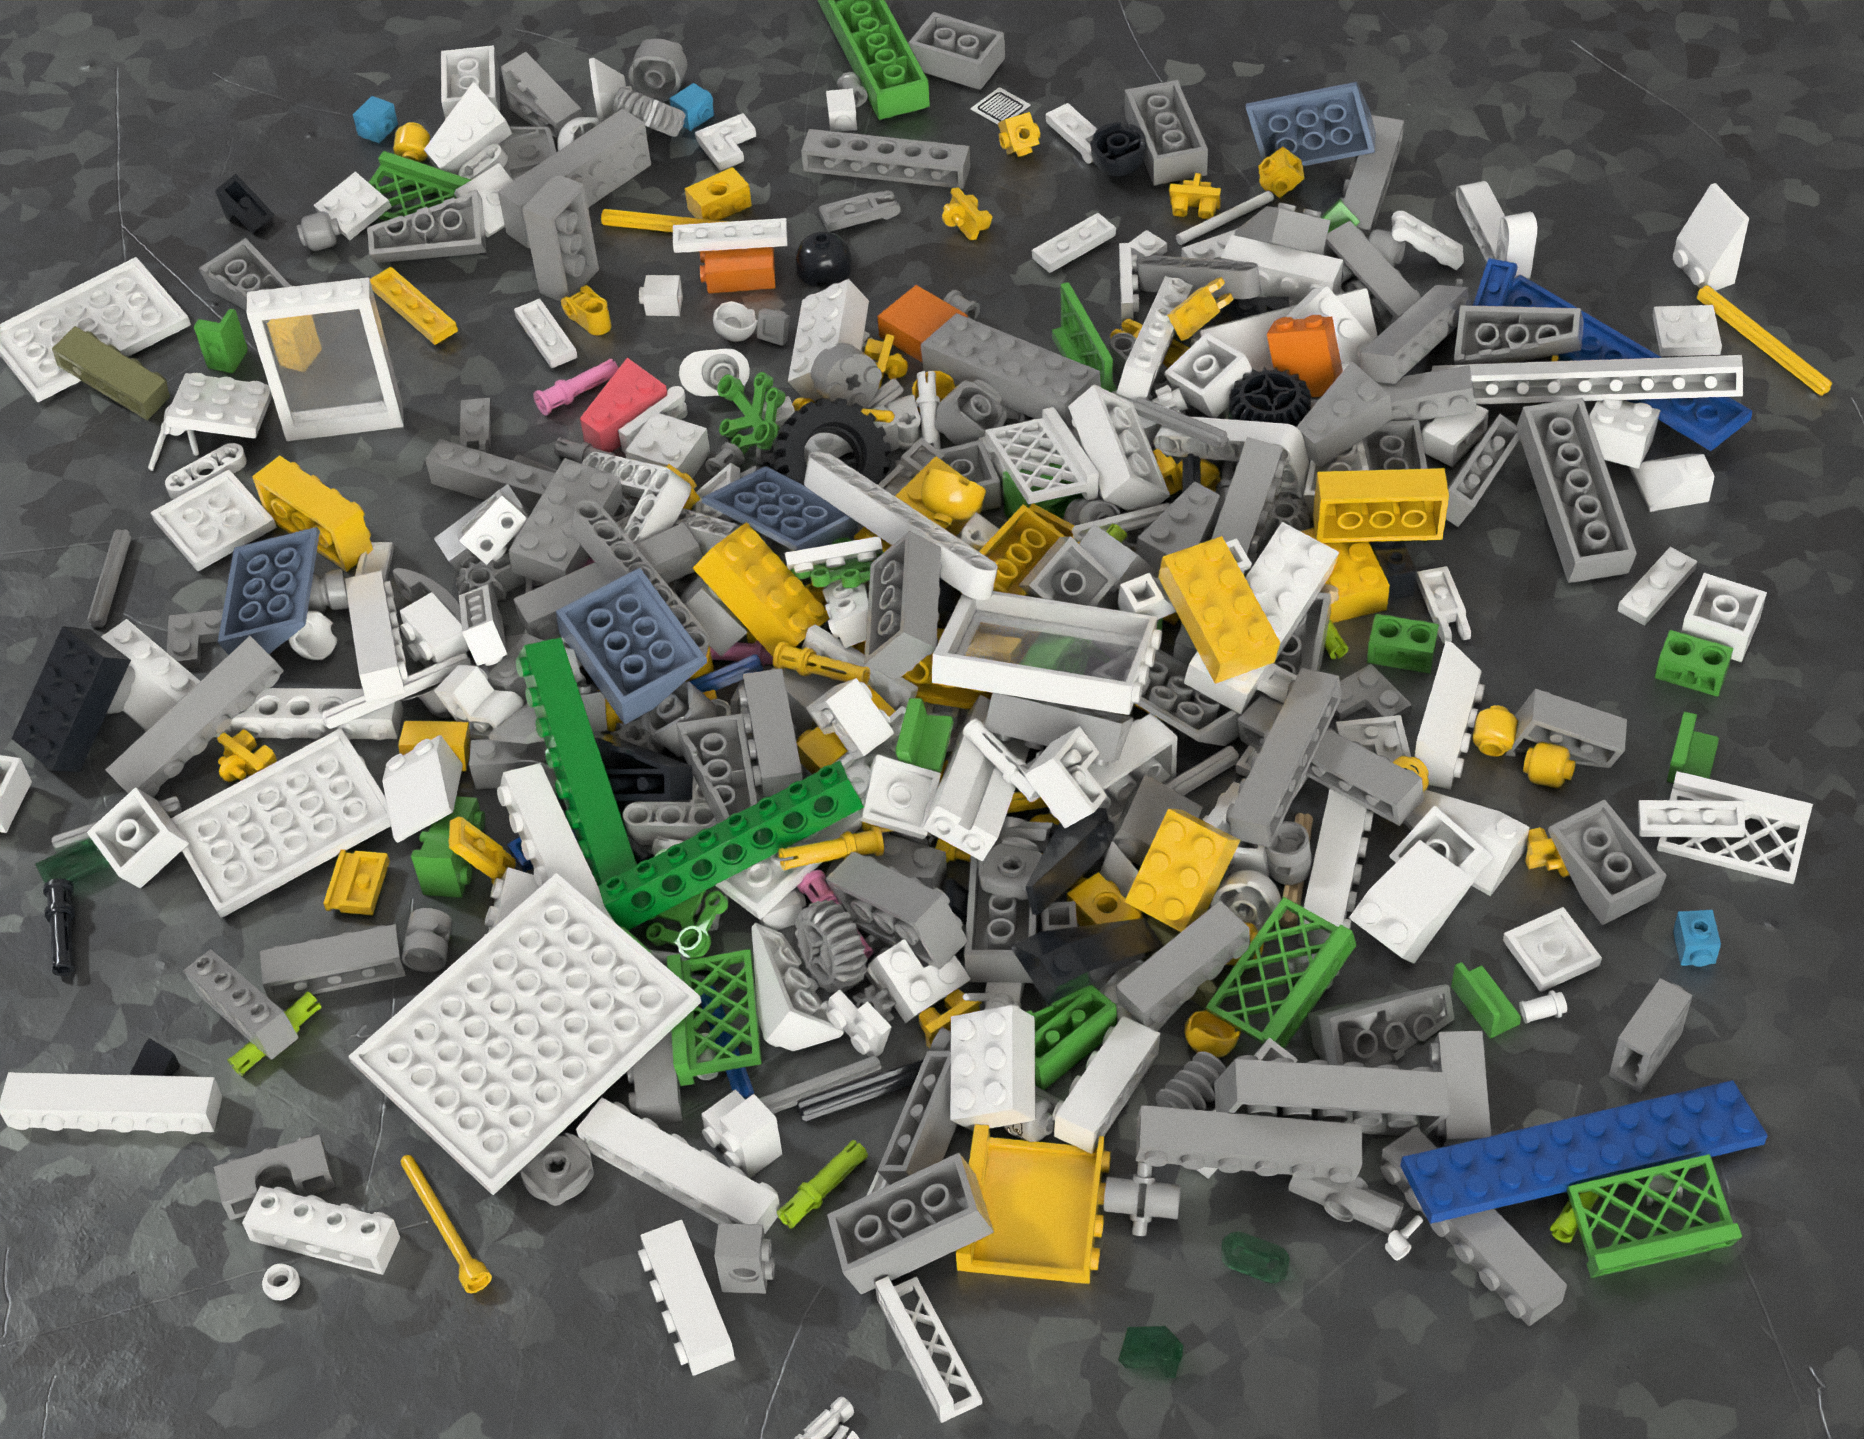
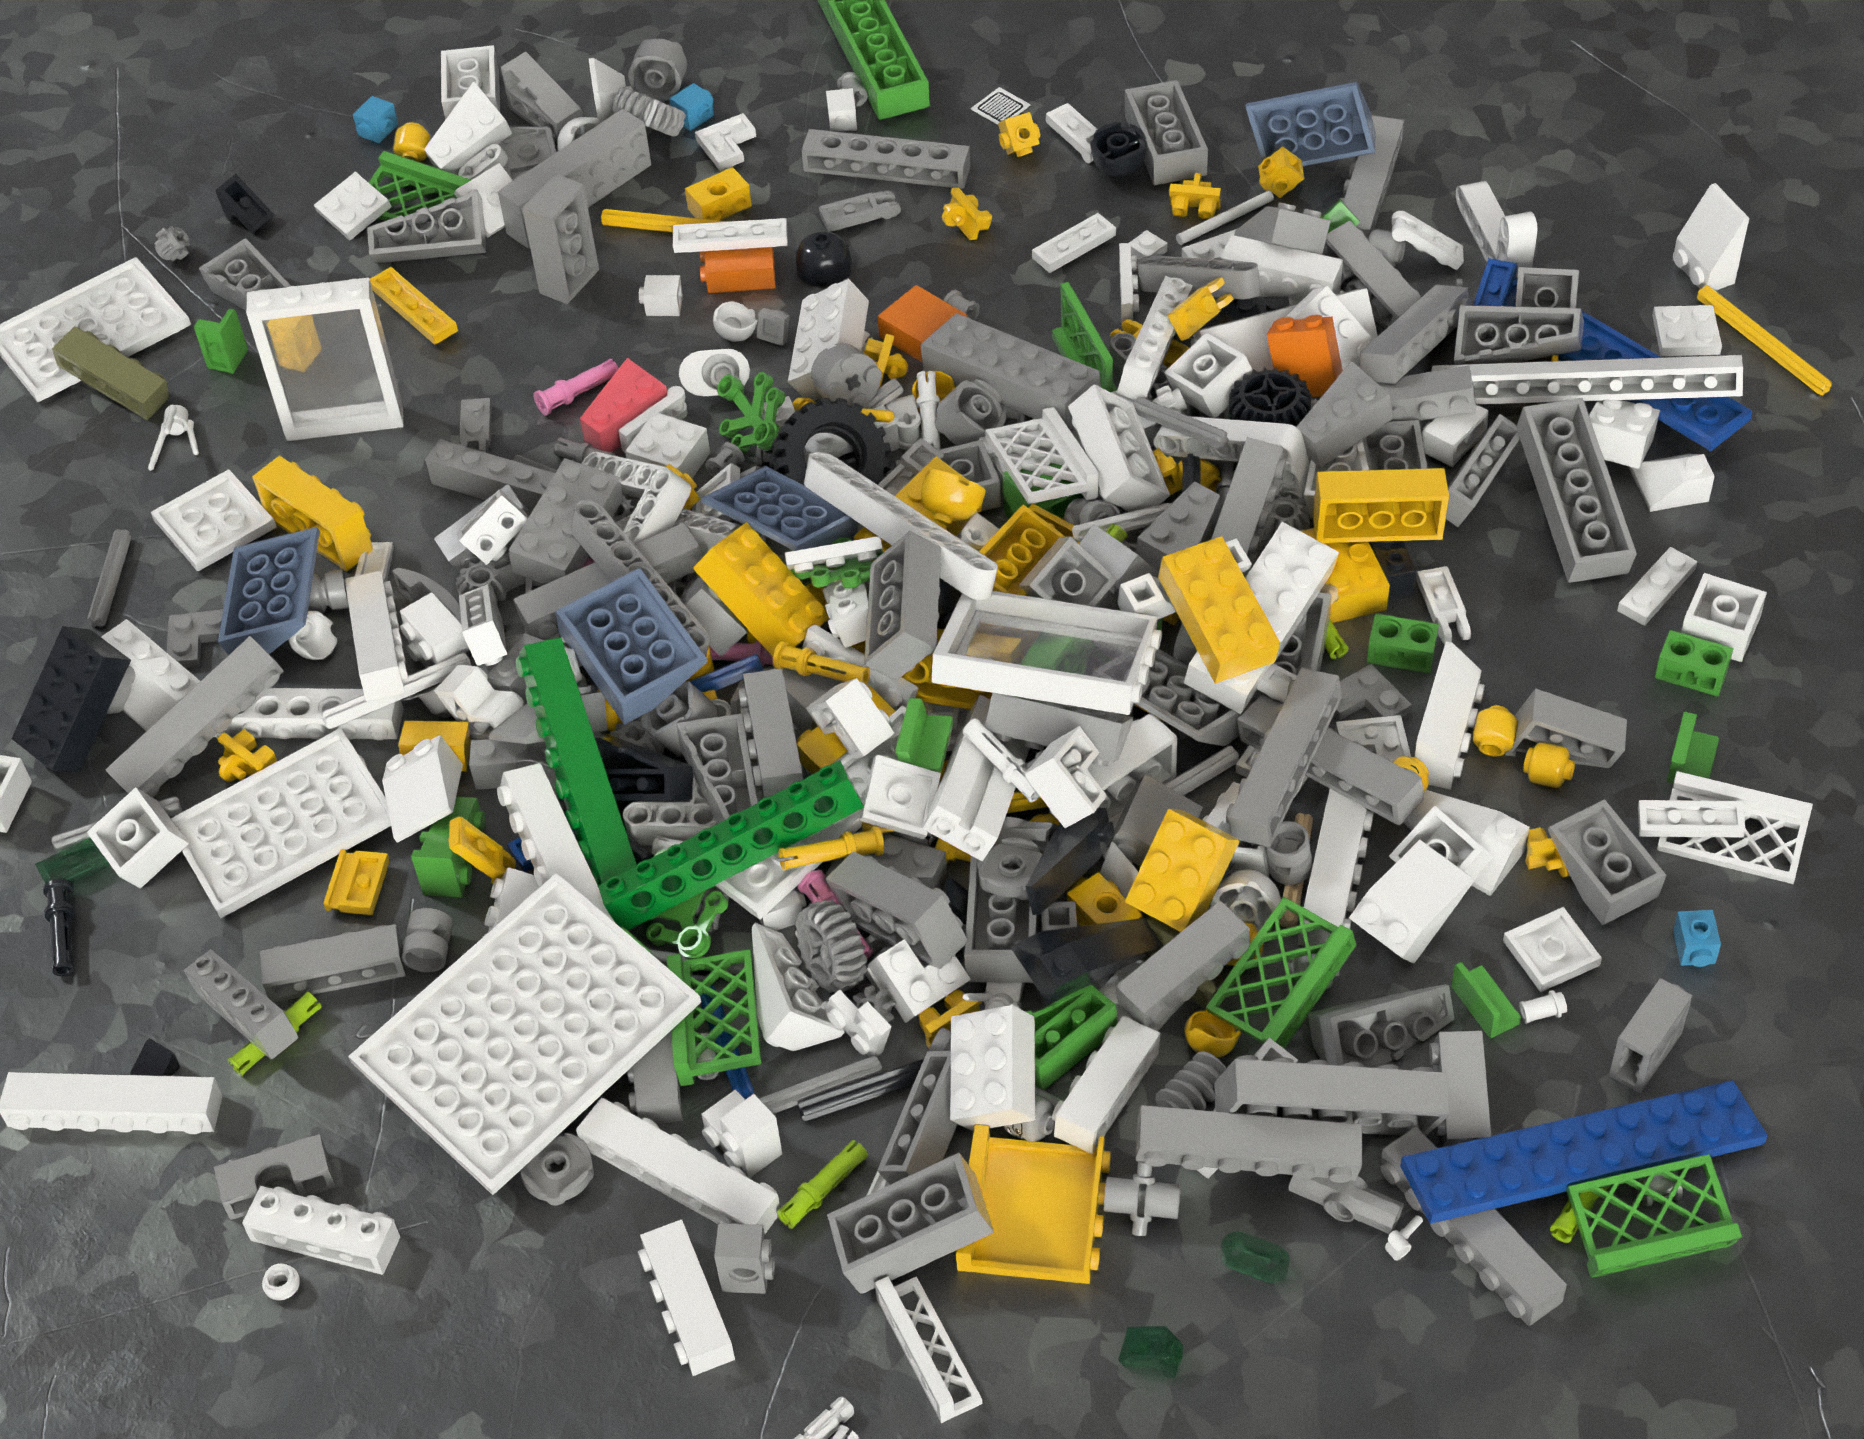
white beam [165,443,247,500] -> none
white plate [166,373,272,439] -> none
light grey head [297,211,341,251] -> none
yellow piece [400,1155,492,1293] -> none
white plate [514,299,578,369] -> none
yellow piece [561,285,612,336] -> none
light grey brick [908,12,1005,90] -> none
none -> light grey gear [154,226,190,262]
none -> light grey slope [1515,267,1579,308]

